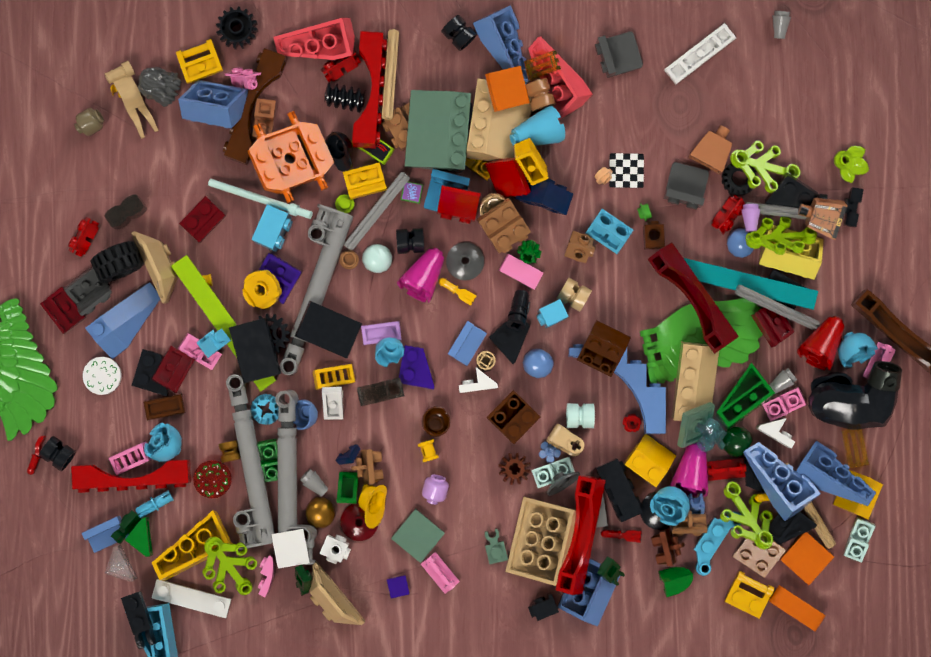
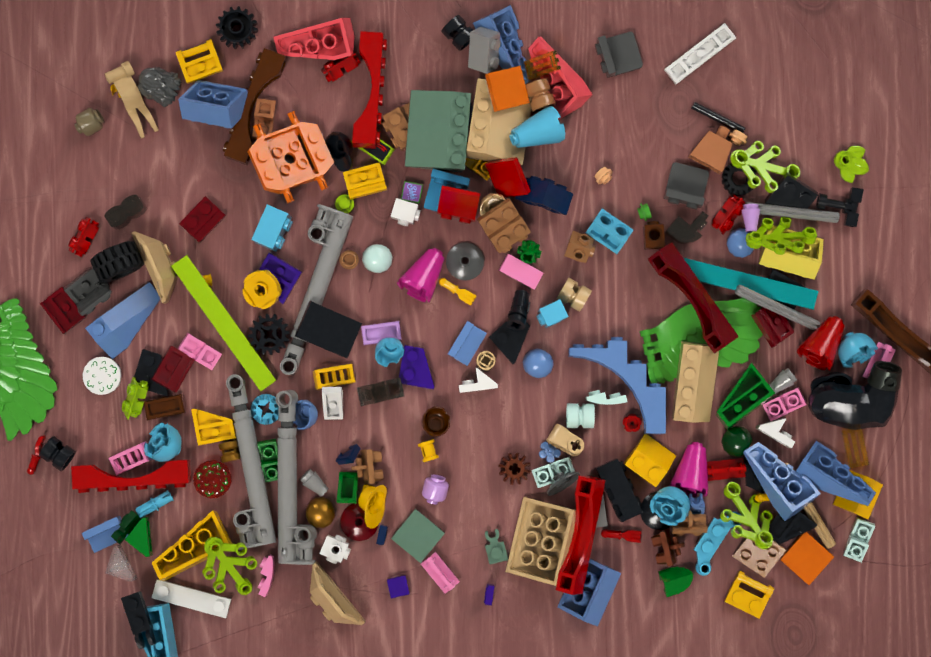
medium azure brick [196,328,231,358] -> none
light aqua bar [208,179,313,219] -> none
bright pink hinge [225,68,261,90] -> none
black tile [229,318,281,383] -> none
white sticker [271,529,310,568] -> none
dark green plate [295,565,312,596] -> none
black piece [324,82,366,113] -> none
light grey axle [344,172,410,251] -> none
tan axle [381,29,399,120] -> none
black wheel [396,228,425,254] -> none
reddish brown slope [486,390,541,444] -> none
yellow brick [514,138,548,185] -> none
black brick [528,592,559,621] -> none
reddish brown slope [577,320,631,377] -> none
dark green plate [597,556,625,586] -> none
sticker [609,153,644,188] -> none
sand green tile [677,402,715,448] -> none
clear light blue hips [696,417,727,452] -> none
orange beam [769,585,826,632] -> none
light grey cone [772,11,791,39] -> none
nougat torso [798,198,847,240] -> none
none -> lime hinge [122,377,149,420]
none -> yellow wing [191,409,237,446]
none -> dark blue tile [376,524,388,545]
none -> white brick [391,198,421,227]
none -> light grey brick [468,26,501,74]
none -> dark purple tile [484,584,495,606]
none -> light aqua slope [585,390,627,405]
none -> clear smoke brick [664,211,708,244]
none -> black bar [691,102,745,133]
none -> light nougat plate [729,129,747,146]

